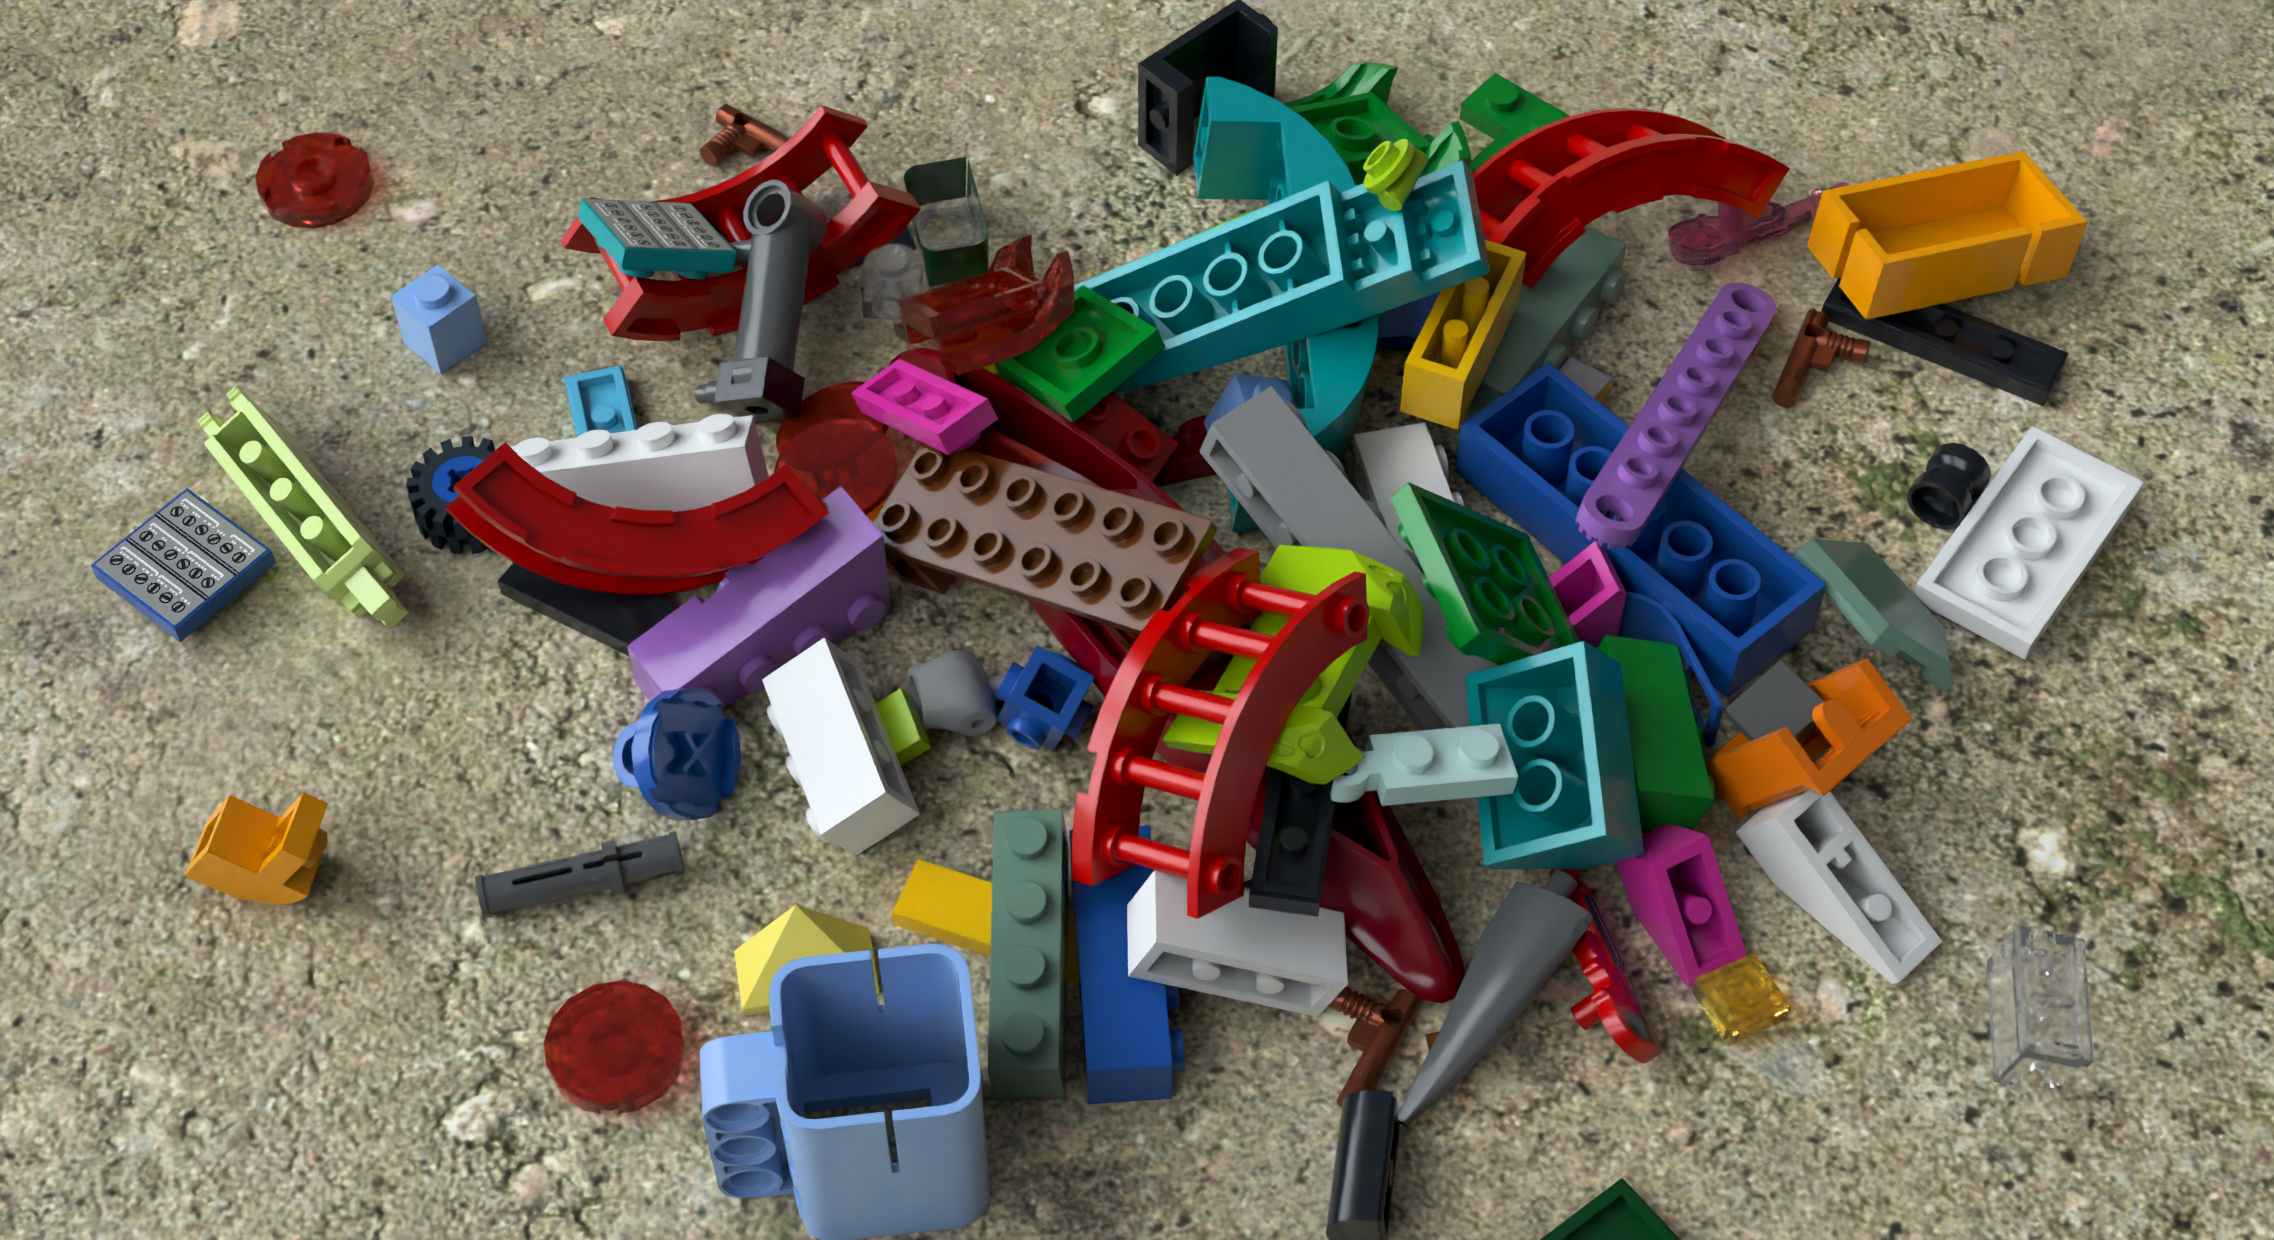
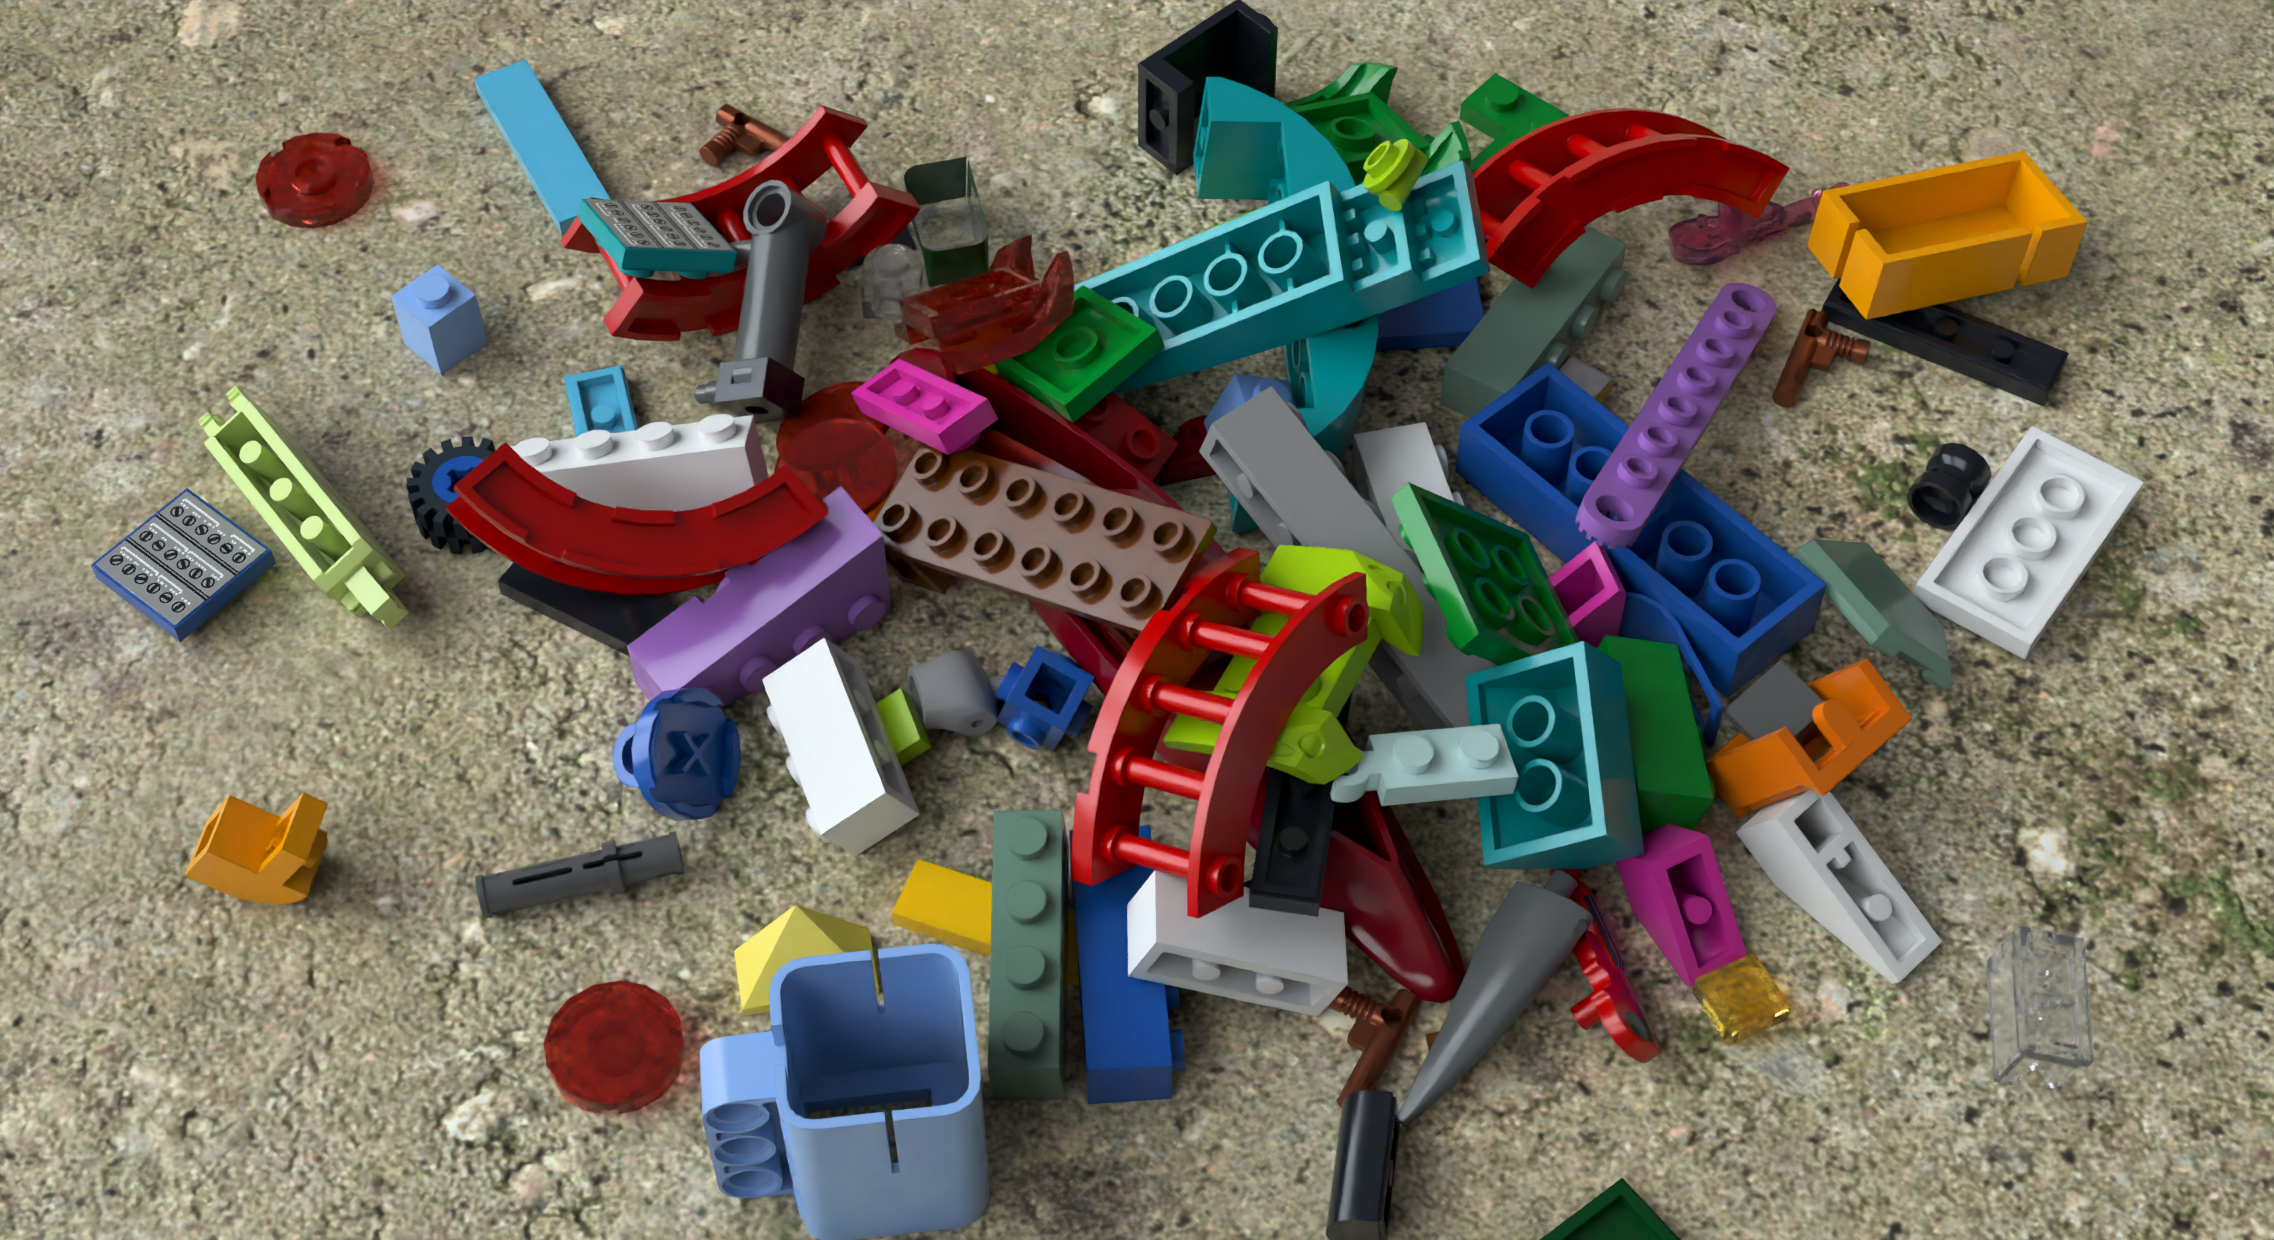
yellow brick [1400,240,1527,430] -> none
none -> medium azure tile [474,60,611,236]

